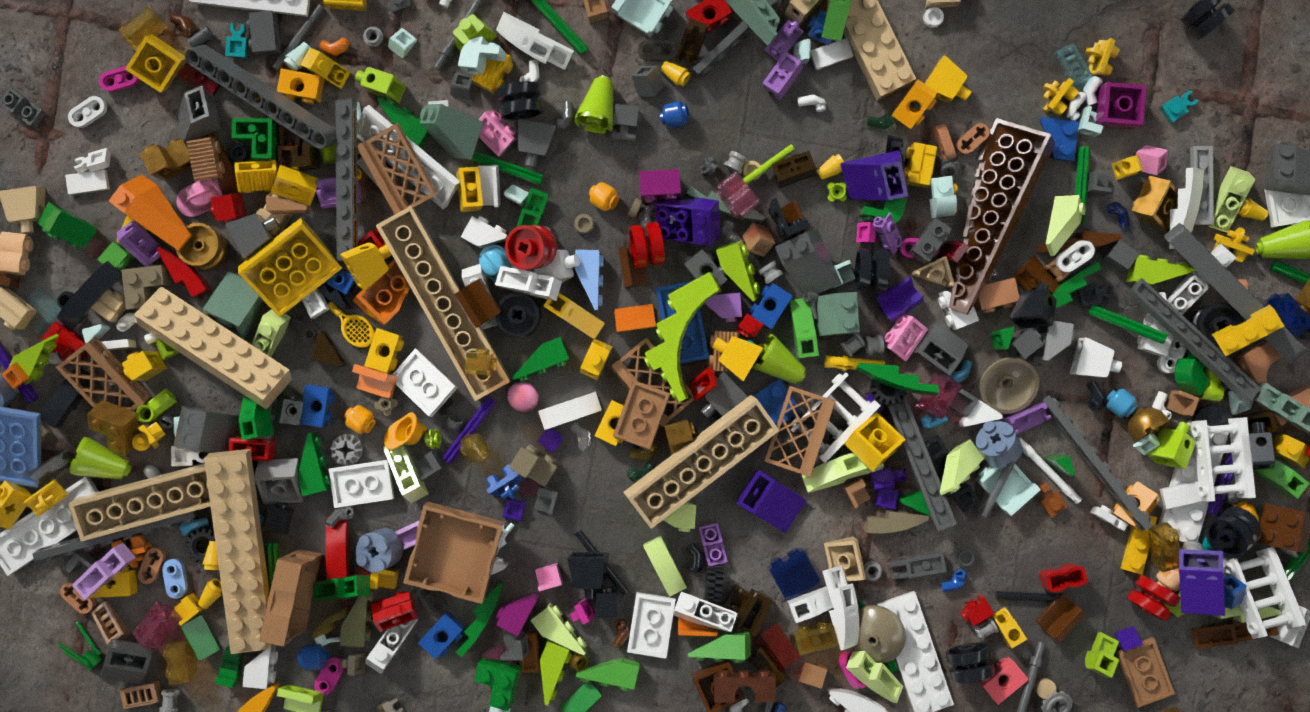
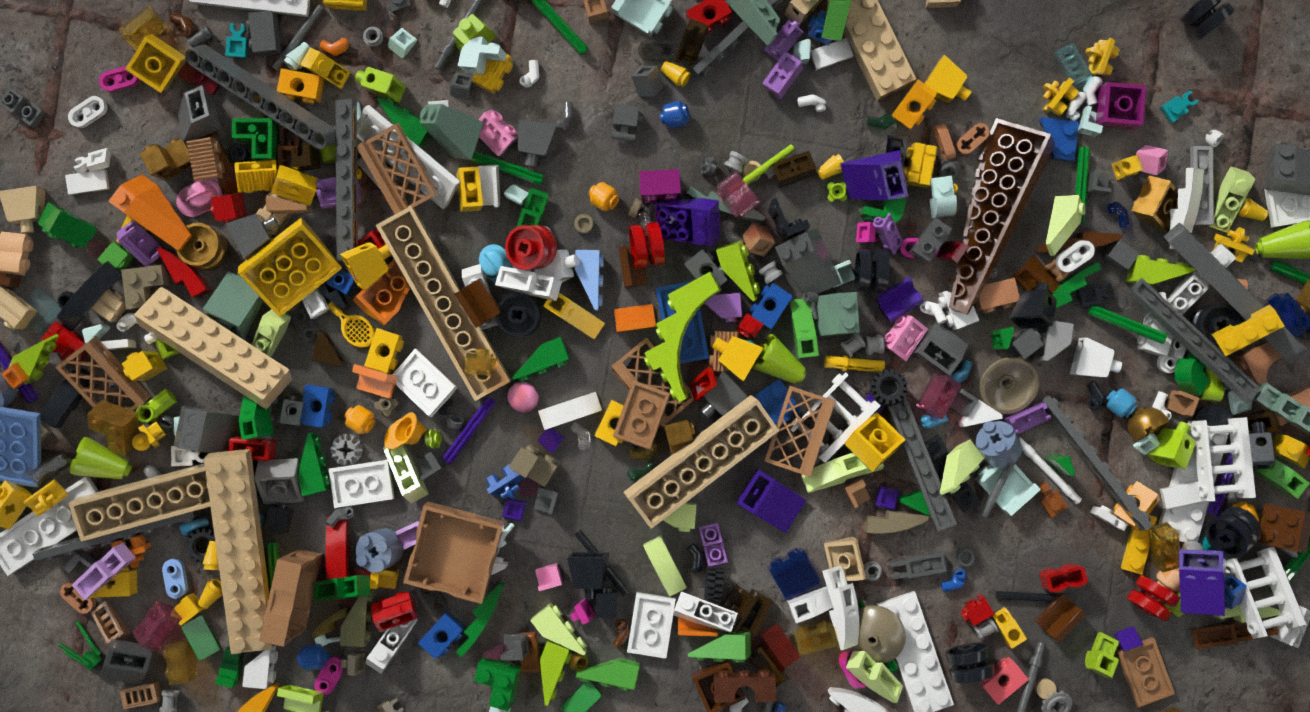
nougat beam [138,547,167,584] -> none
clear yellow head [460,433,489,463] -> none
white slope [461,216,508,248] -> none
white slope [496,12,574,70] -> none
black wheel [496,81,544,120] -> none
magenta slope [496,592,540,636] -> none
lime cone [574,76,614,134] -> none
yellow torso [580,339,613,381] -> none
reddish brown slope [781,200,803,225] -> none
medium nougat panel [797,662,828,689] -> none
green slope [856,363,939,396] -> none
dark purple plate [870,467,907,492] -> none
tan slope [912,256,954,288] -> none
white tile [923,7,944,28] -> none
none -> white arm [920,301,947,325]
none -> white hinge [1205,130,1224,148]

